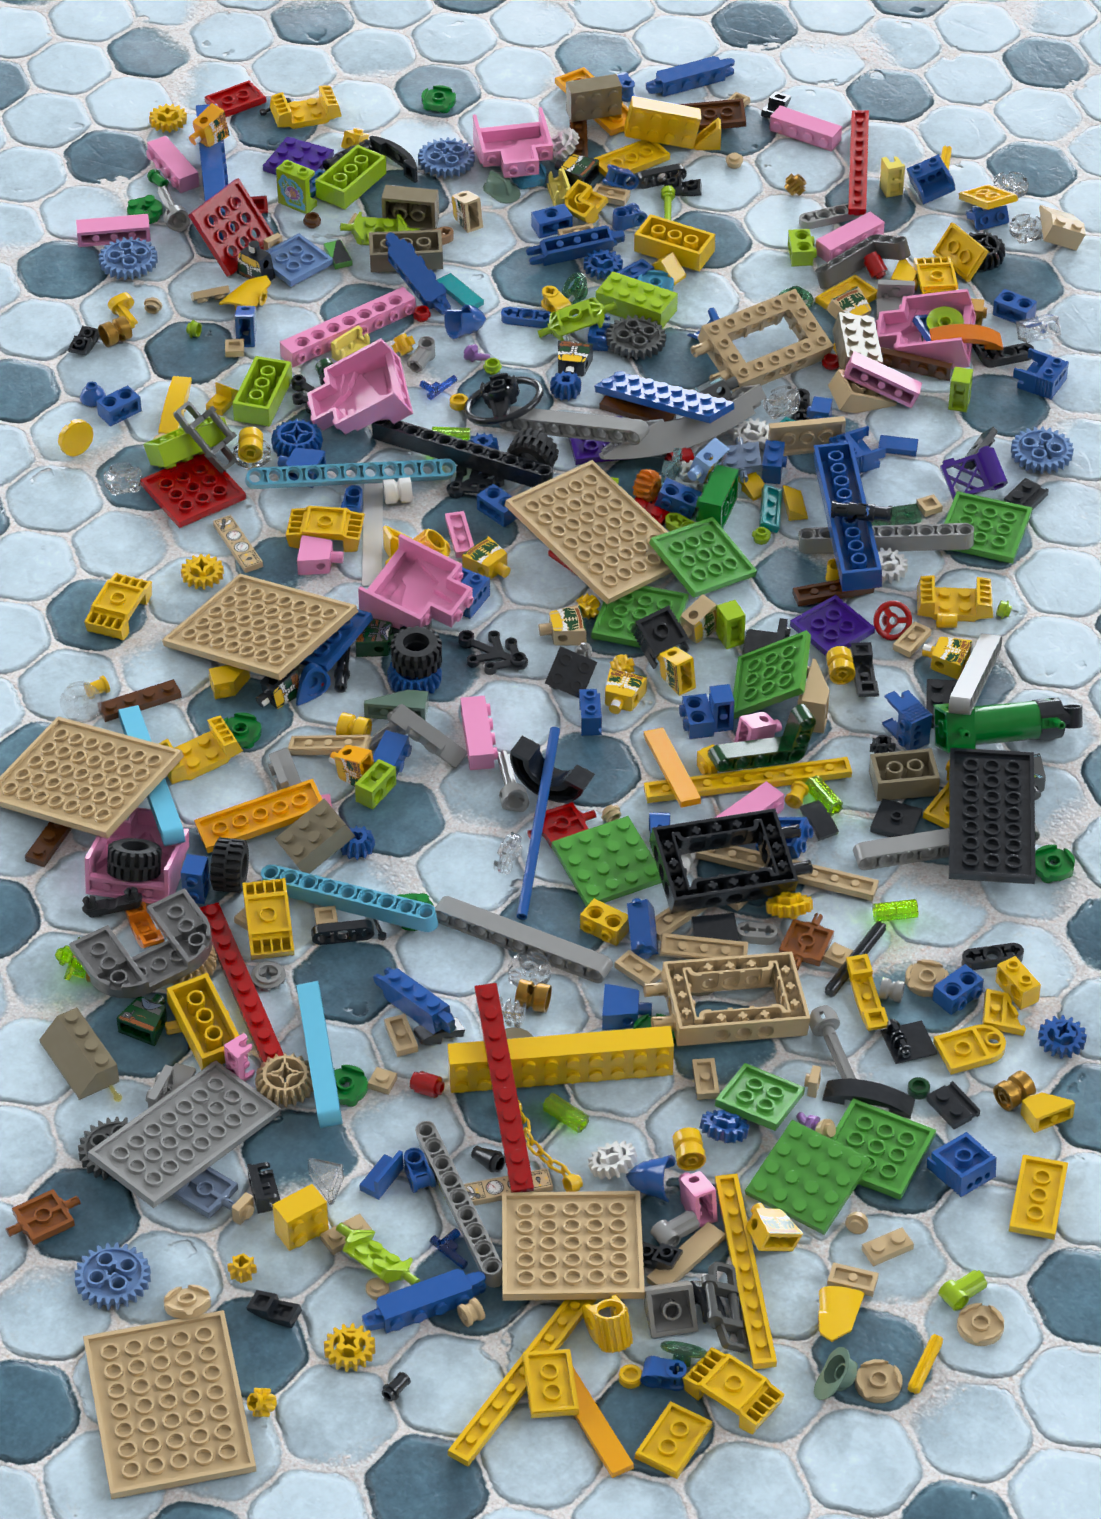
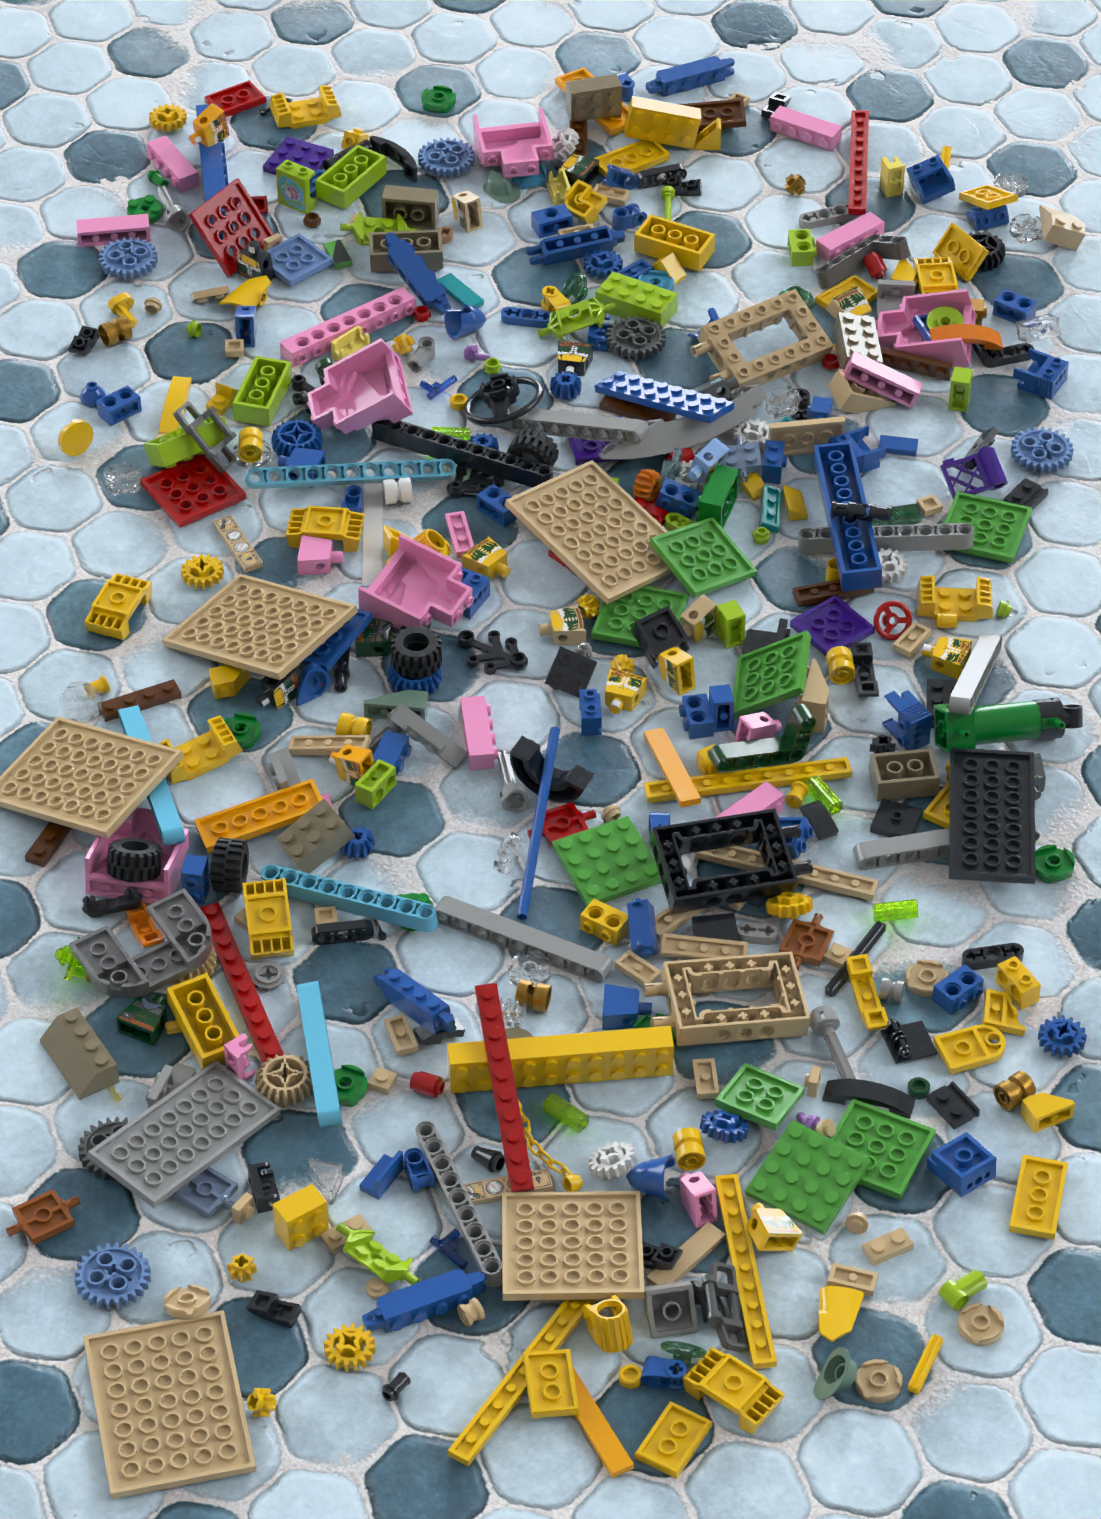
light grey piece [651,1211,700,1247] -> none
tan plate [726,153,743,169] -> none

